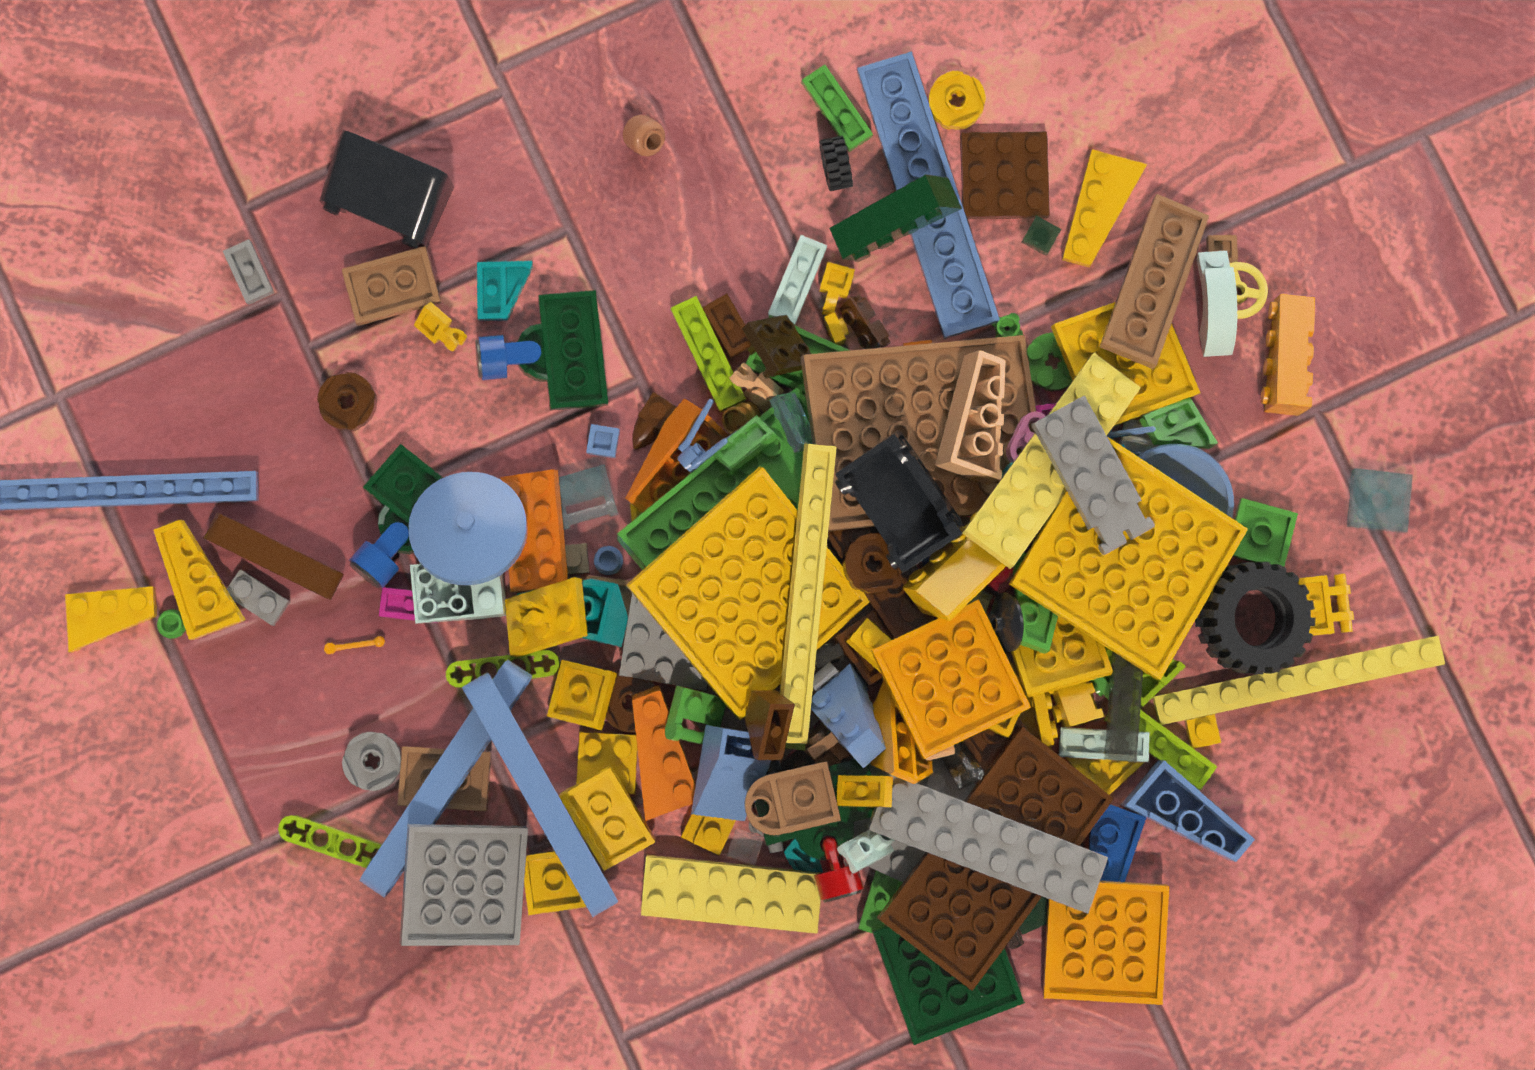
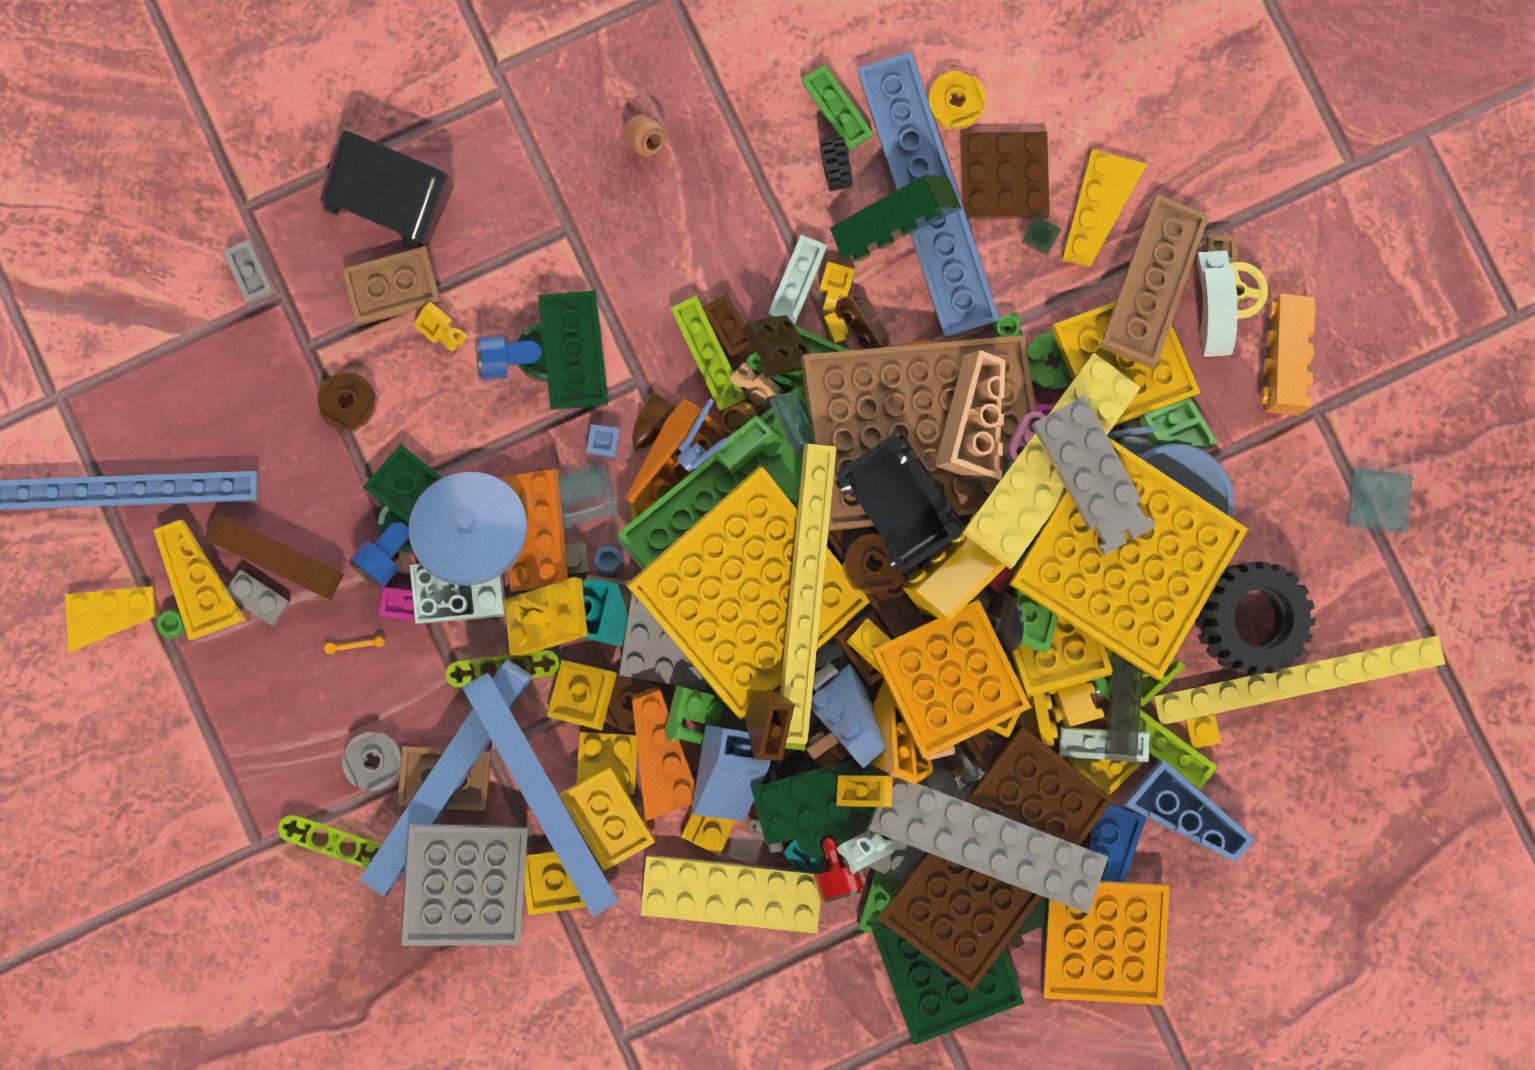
teal wing [477,261,533,321] -> none
medium nougat plate [744,761,841,835] -> none
bright green plate [1232,498,1298,567] -> none
yellow plate [1297,574,1354,636] -> none

